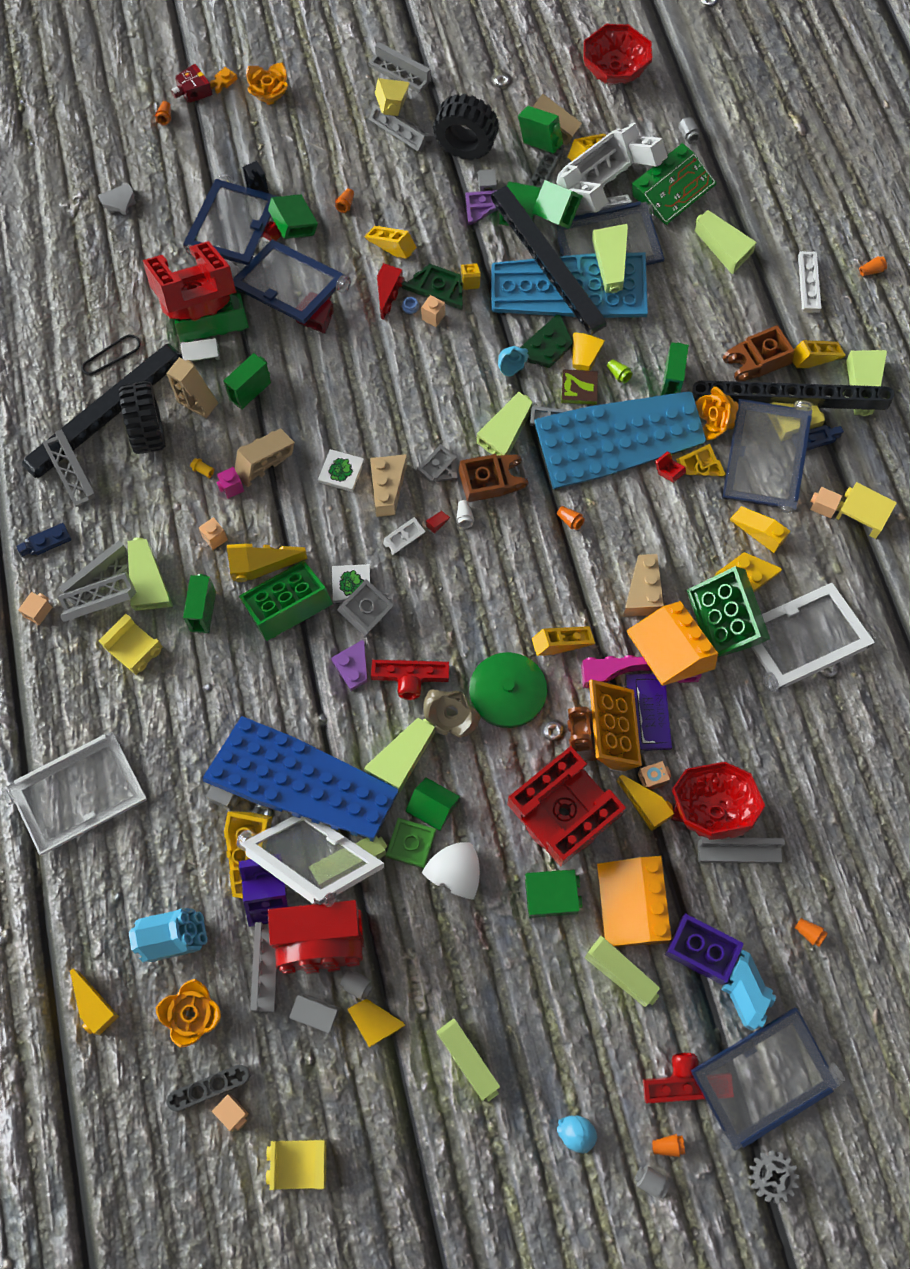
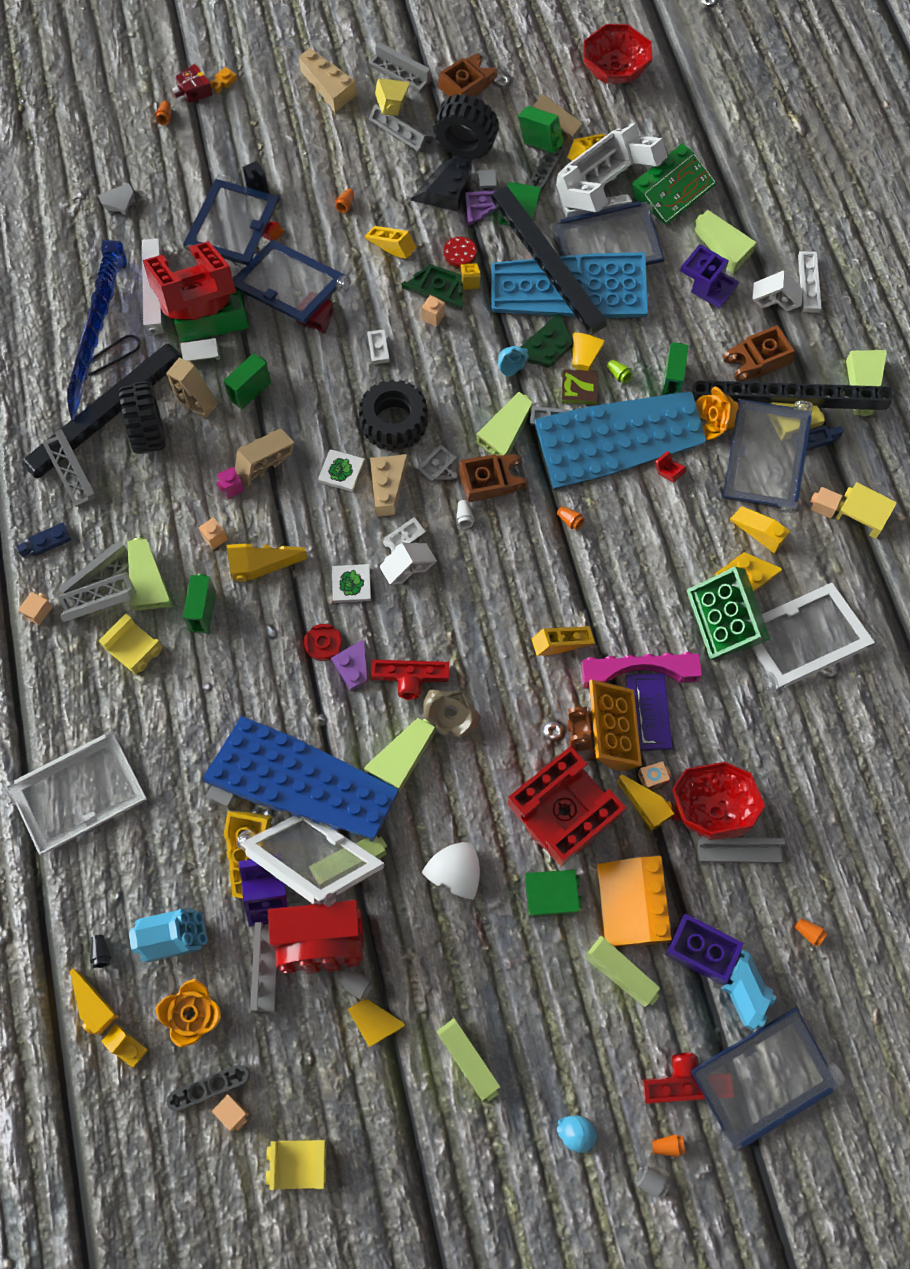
yellow pin [190,458,215,478] -> none
green slope [239,560,333,641] -> none
light orange brick [246,62,288,105] -> none
green brick [268,194,318,239] -> none
light grey hinge [289,993,341,1033] -> none
light grey container [337,579,394,636] -> none
red slope [377,263,405,320] -> none
bright green tile [386,818,437,869] -> none
medium blue plate [402,297,419,314] -> none
green slope [406,777,460,831] -> none
red piece [426,511,450,534] -> none
green dish [469,652,547,728] -> none
brick [532,180,583,229] -> none
yellowish green slope [592,224,628,293] -> none
tan wedge [623,554,664,617] -> none
light orange slope [627,601,718,686] -> none
yellow slope [676,444,726,476] -> none
light grey brick [679,117,700,143] -> none
light grey gear [748,1151,800,1204] -> none
yellow slope [792,340,846,368] -> none
orange cone [859,256,887,277] -> none
none -> clear blue piece [67,240,127,421]
none -> black cone [90,935,112,968]
none -> yellow slope [101,1023,148,1068]
none -> white brick [142,238,165,335]
none -> tan wedge [299,48,357,113]
none -> red tile [304,624,343,661]
none -> black tyre [359,379,428,451]
none -> white plate [367,329,390,365]
none -> white brick [380,543,437,584]
none -> black wedge [411,156,472,212]
none -> dark orange brick [438,53,498,97]
none -> red tile [443,237,476,268]
none -> dark purple bracket [680,244,739,309]
none -> white brick [753,271,803,312]

